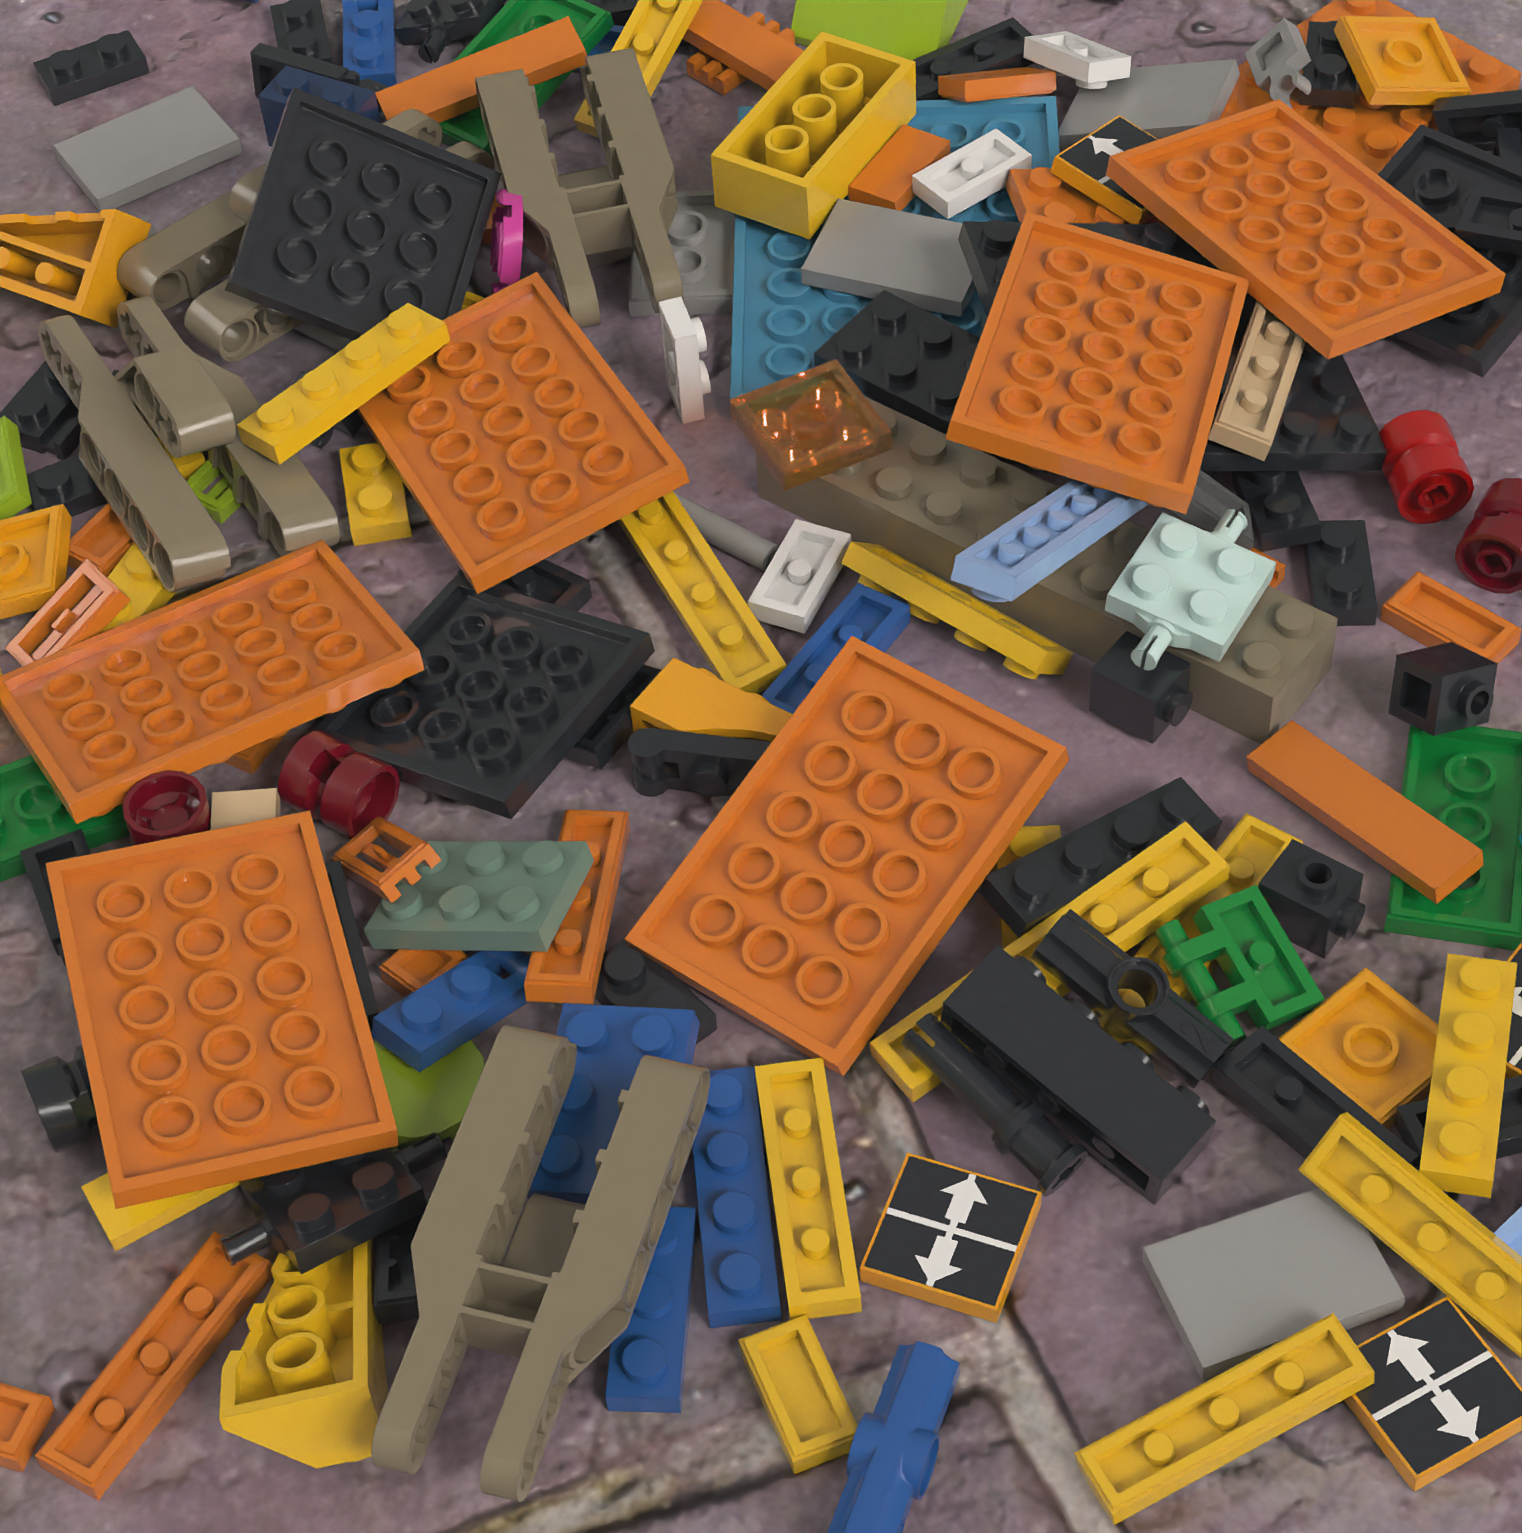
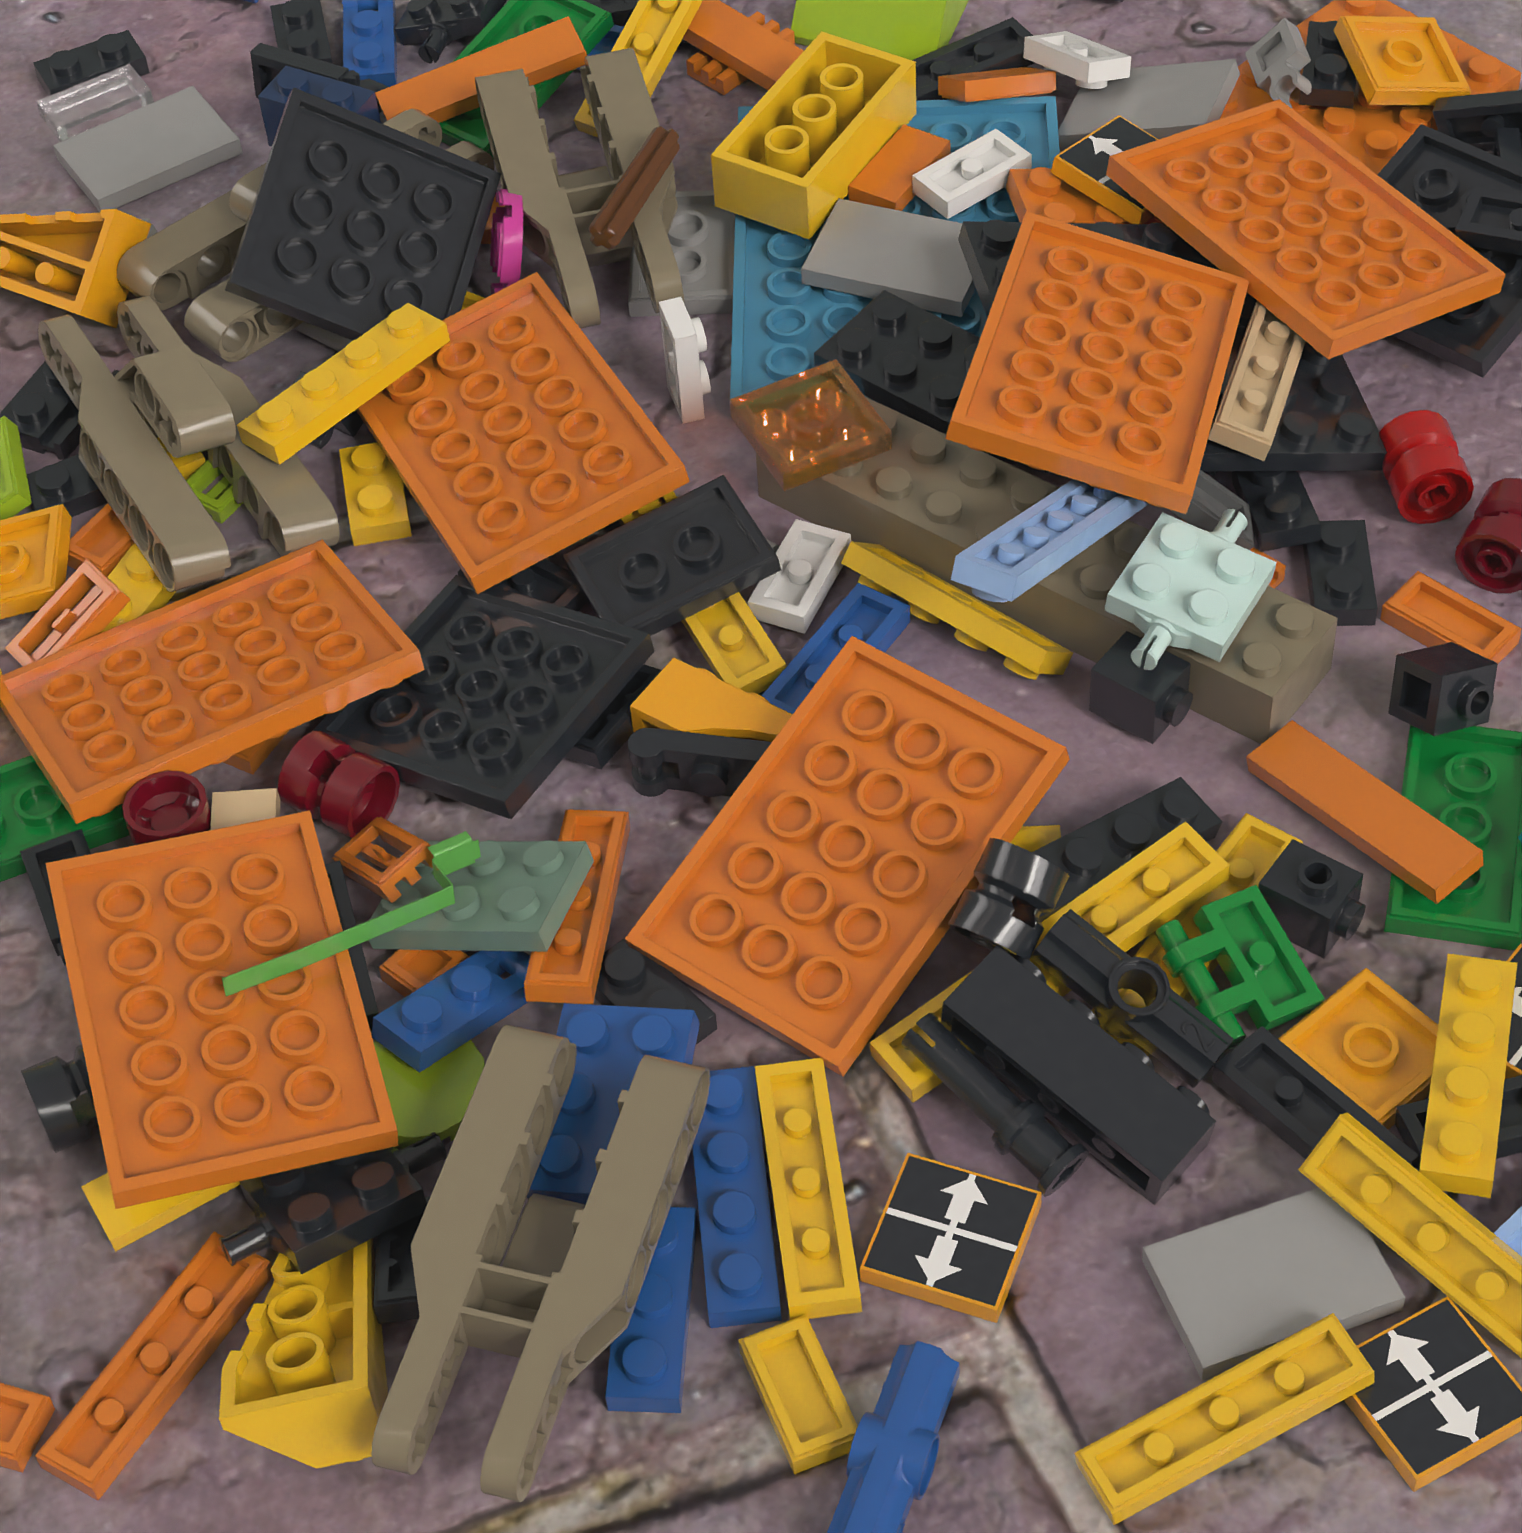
none -> clear tile [36,64,154,142]
none -> bright green piece [222,831,481,996]
none -> black tile [563,475,781,636]
none -> reddish brown axle [589,126,680,250]
none -> black wheel [948,838,1069,960]

